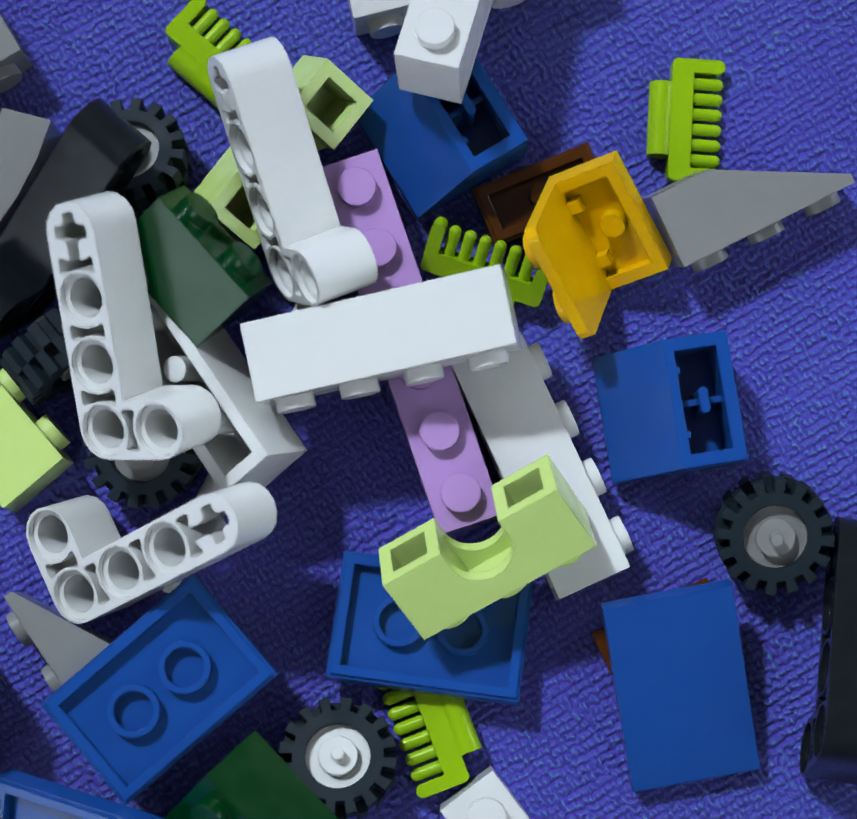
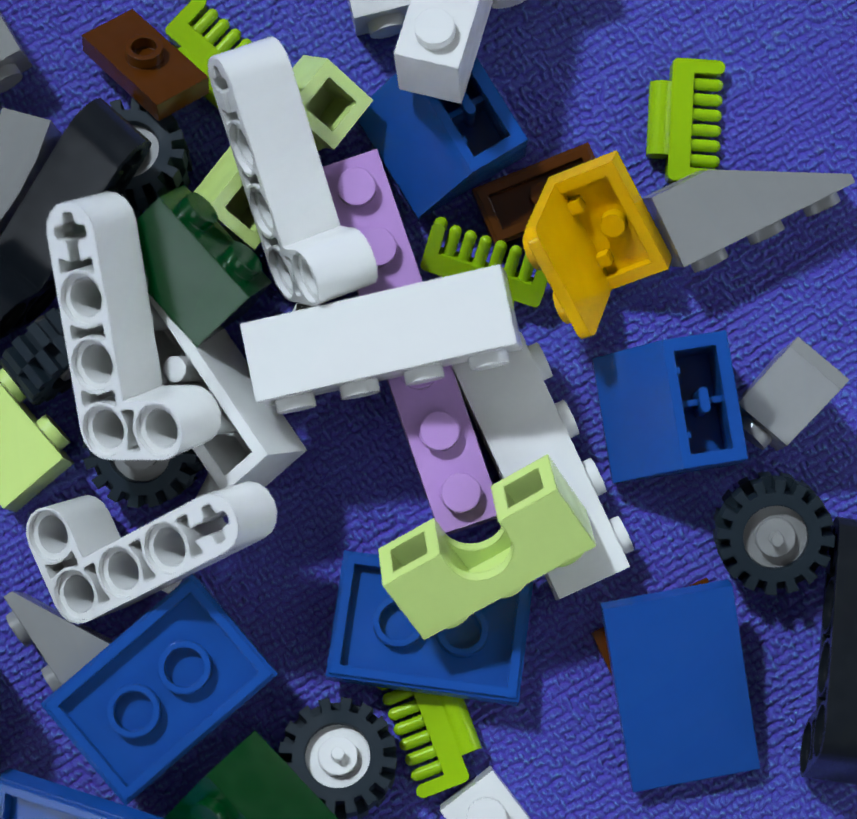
none -> reddish brown plate [81,9,209,121]
none -> light grey slope [738,337,849,451]

